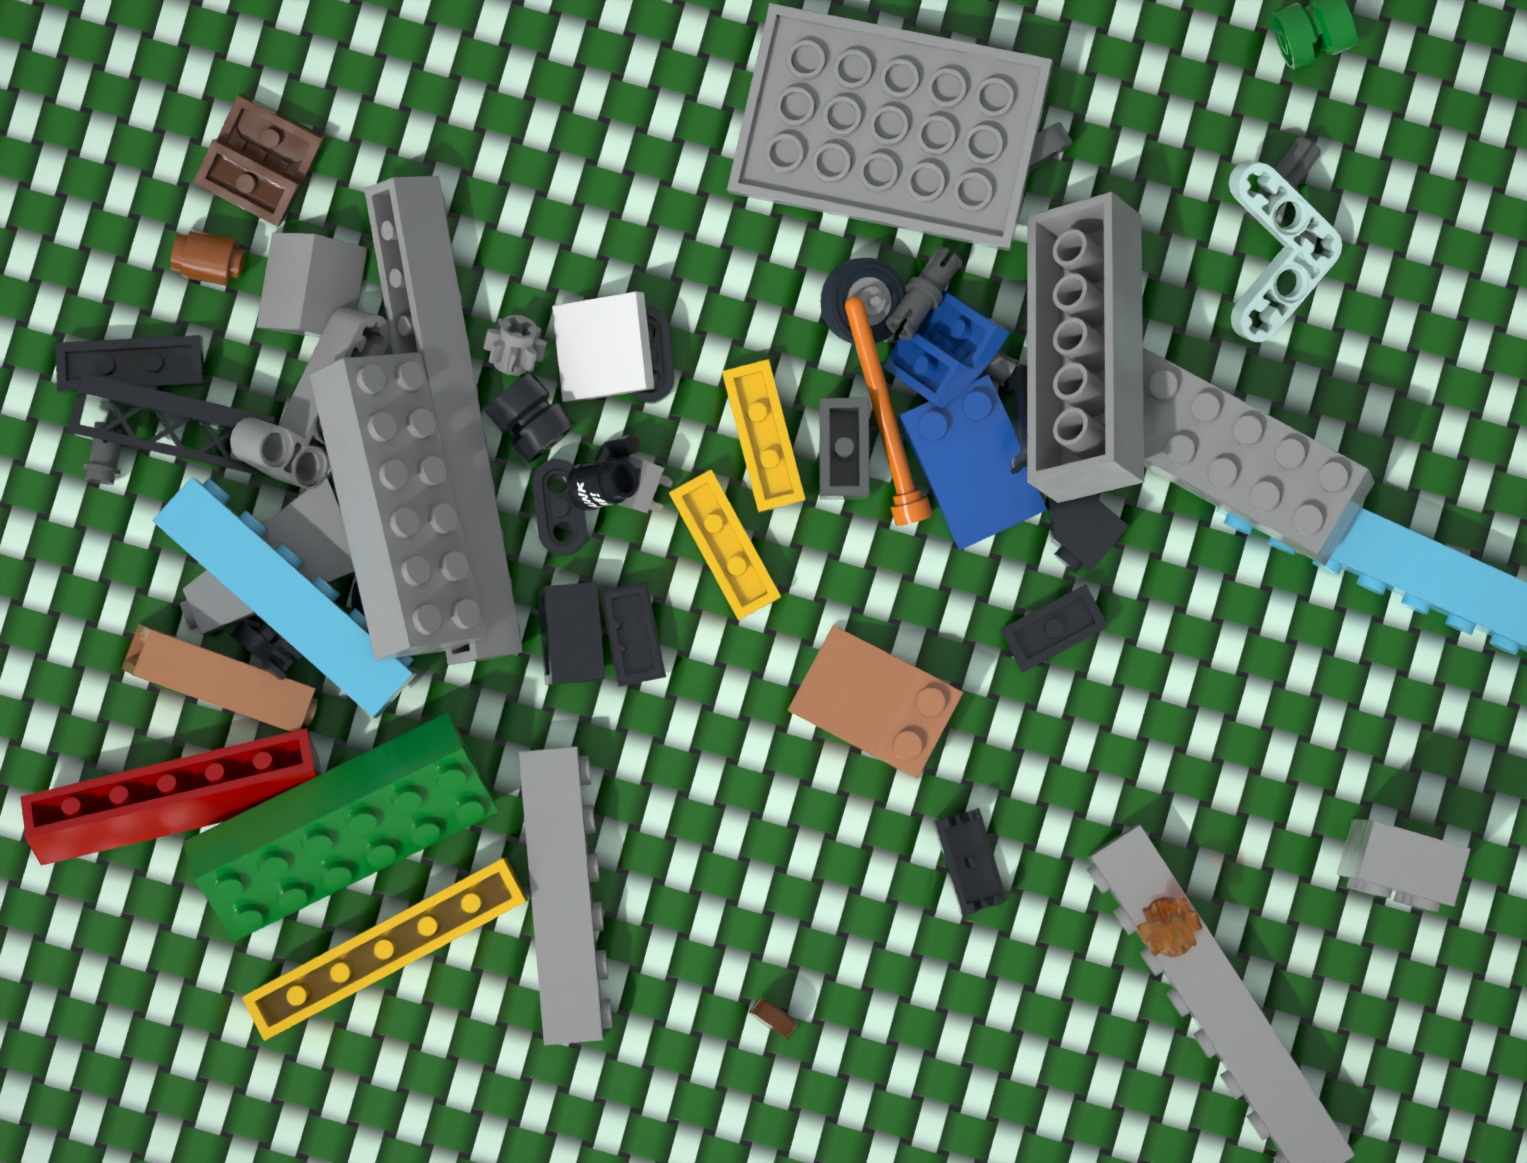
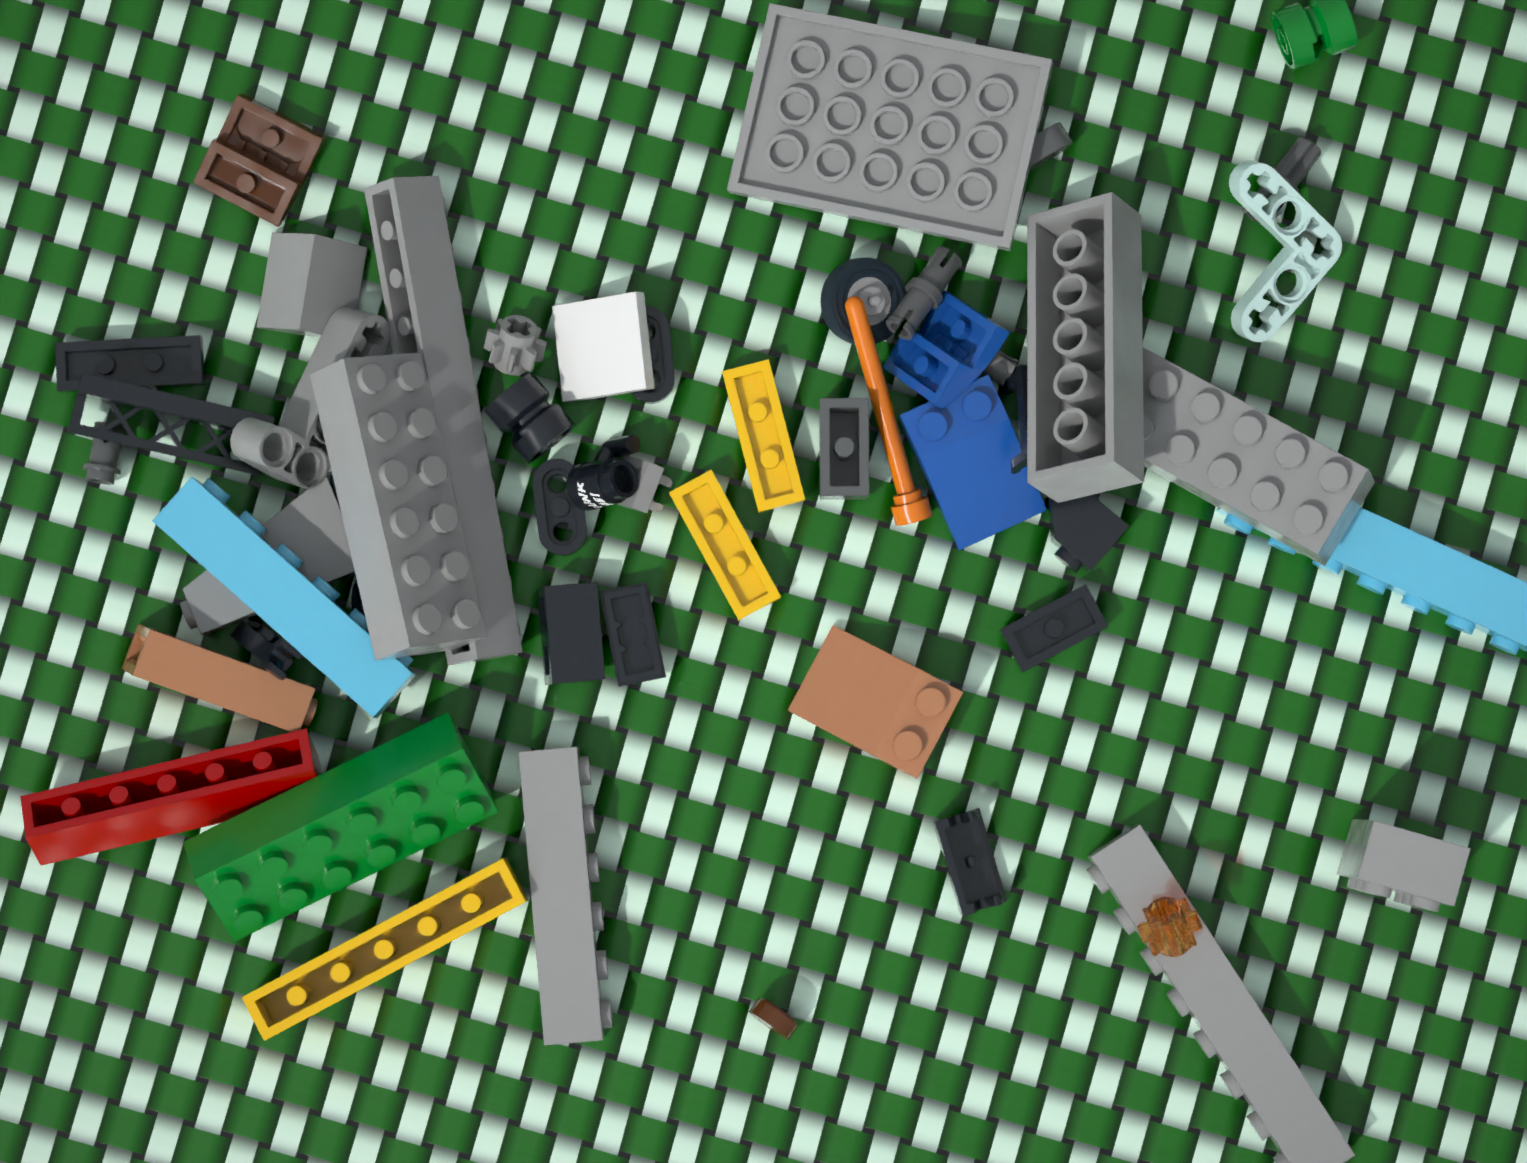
dark orange brick [170,230,245,286] -> none

